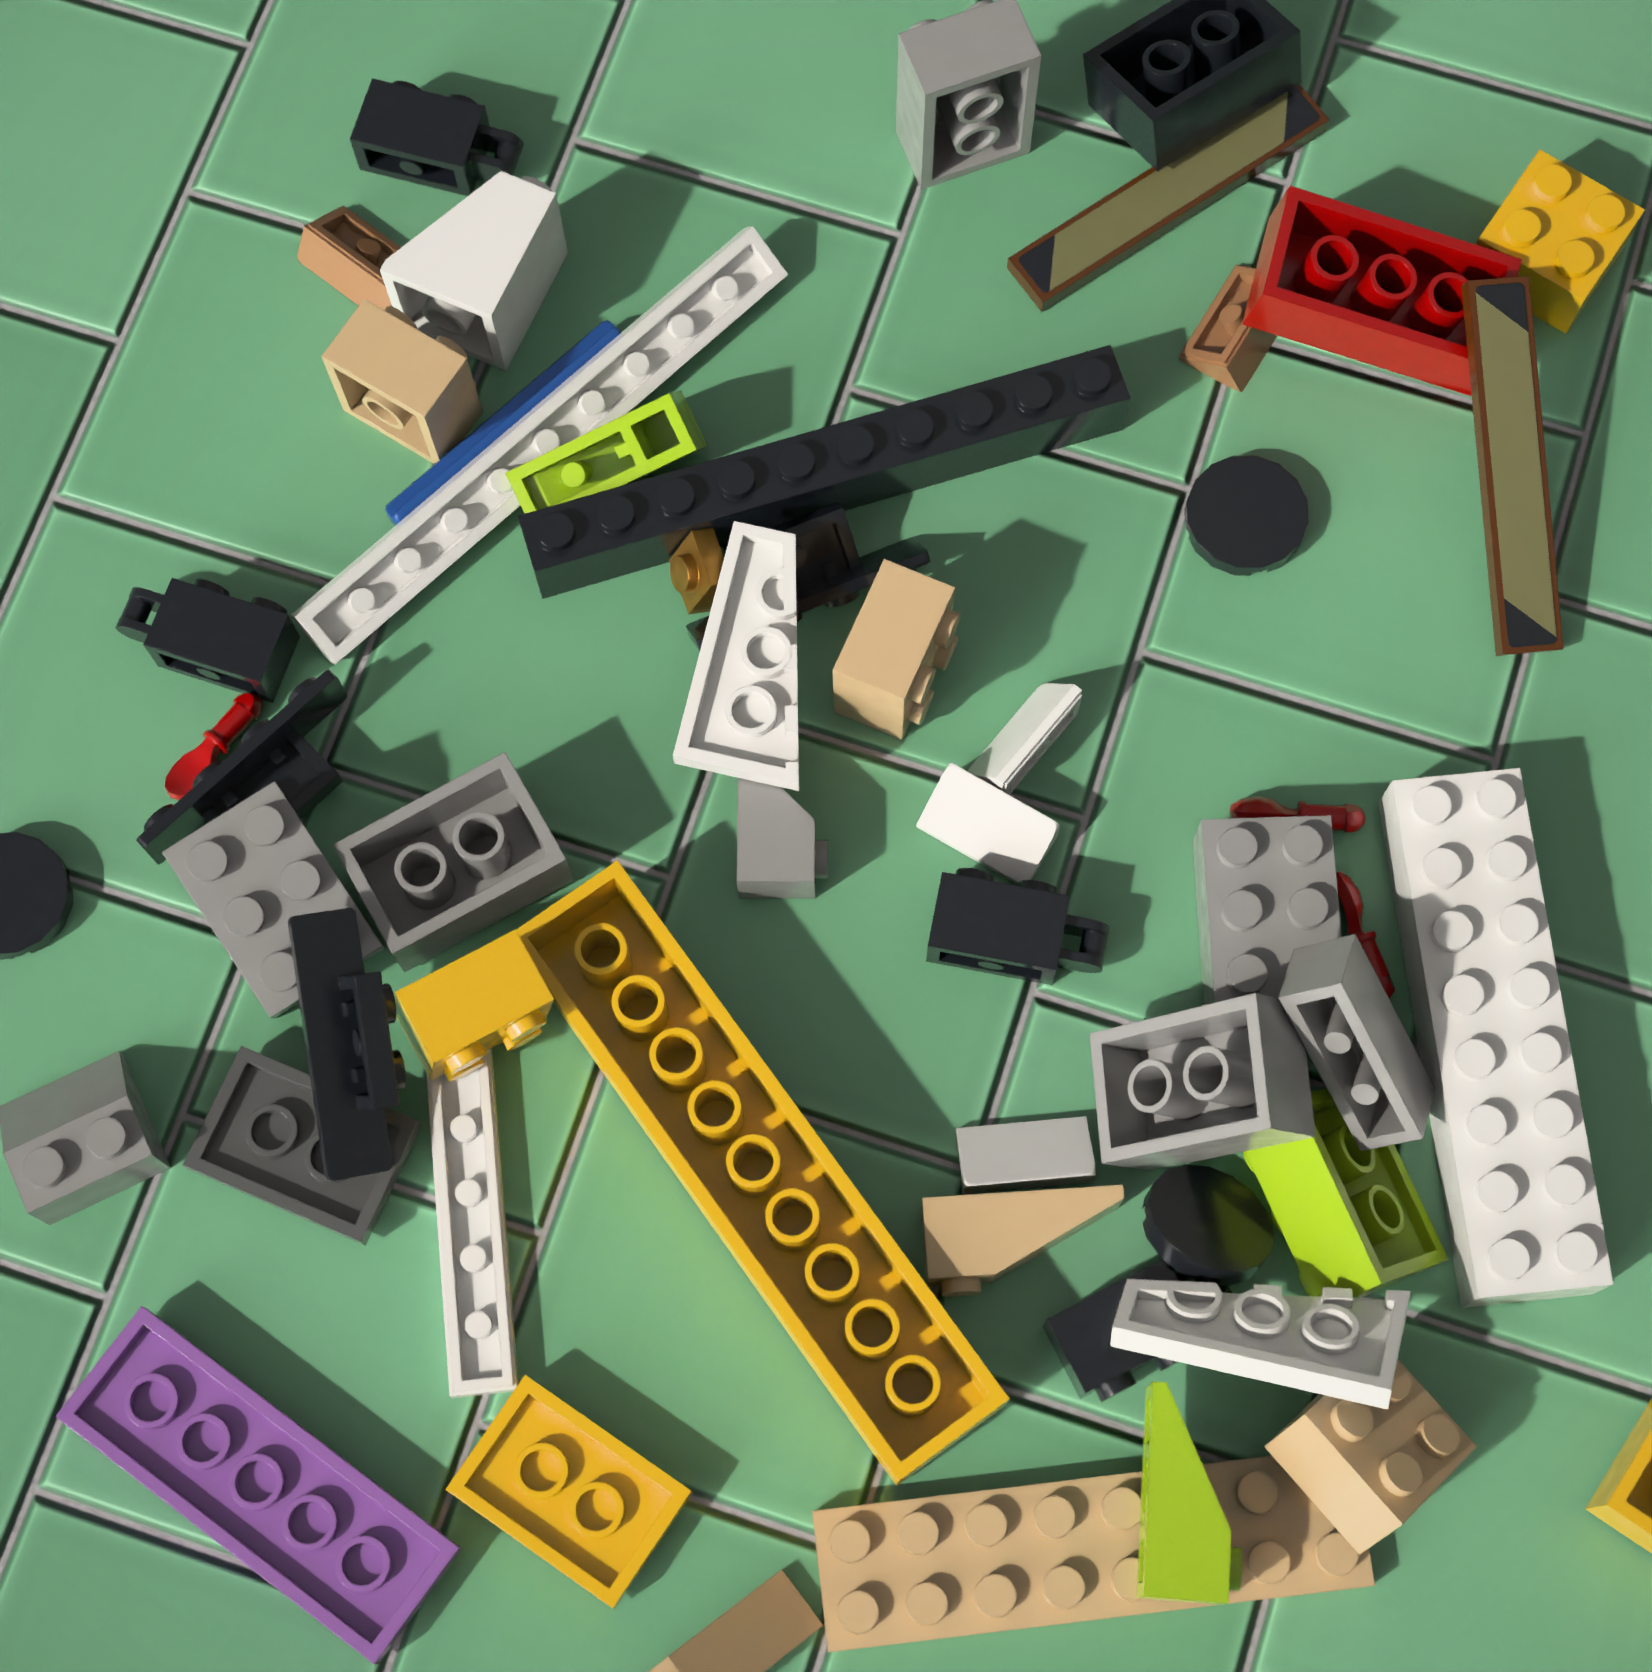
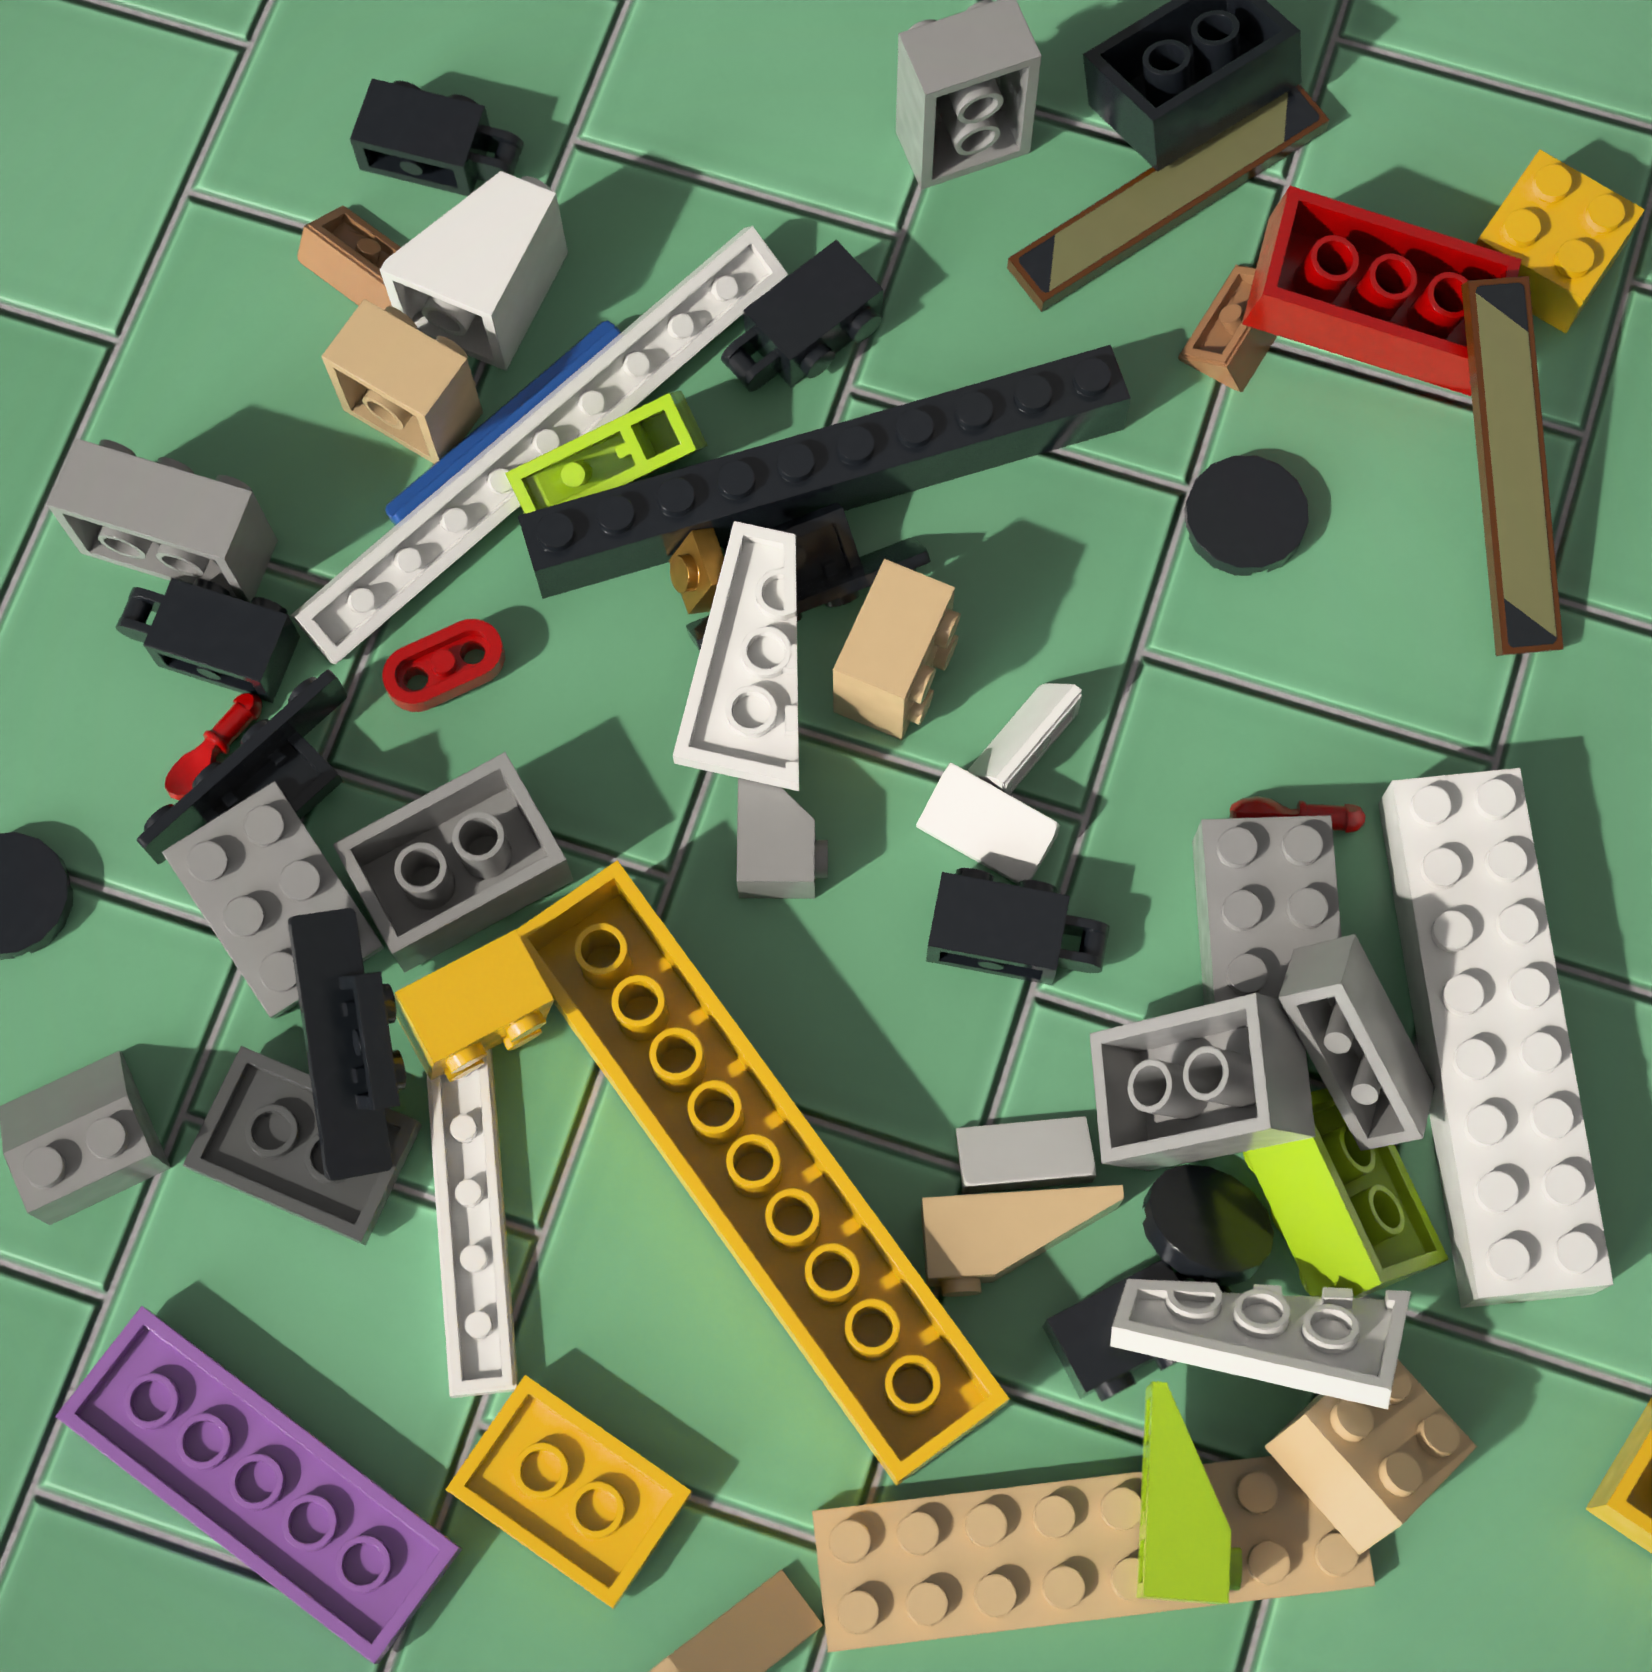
red piece [1336,871,1395,999] -> none
none -> light grey brick [47,438,278,603]
none -> red plate [382,619,505,712]
none -> black brick [721,239,883,392]

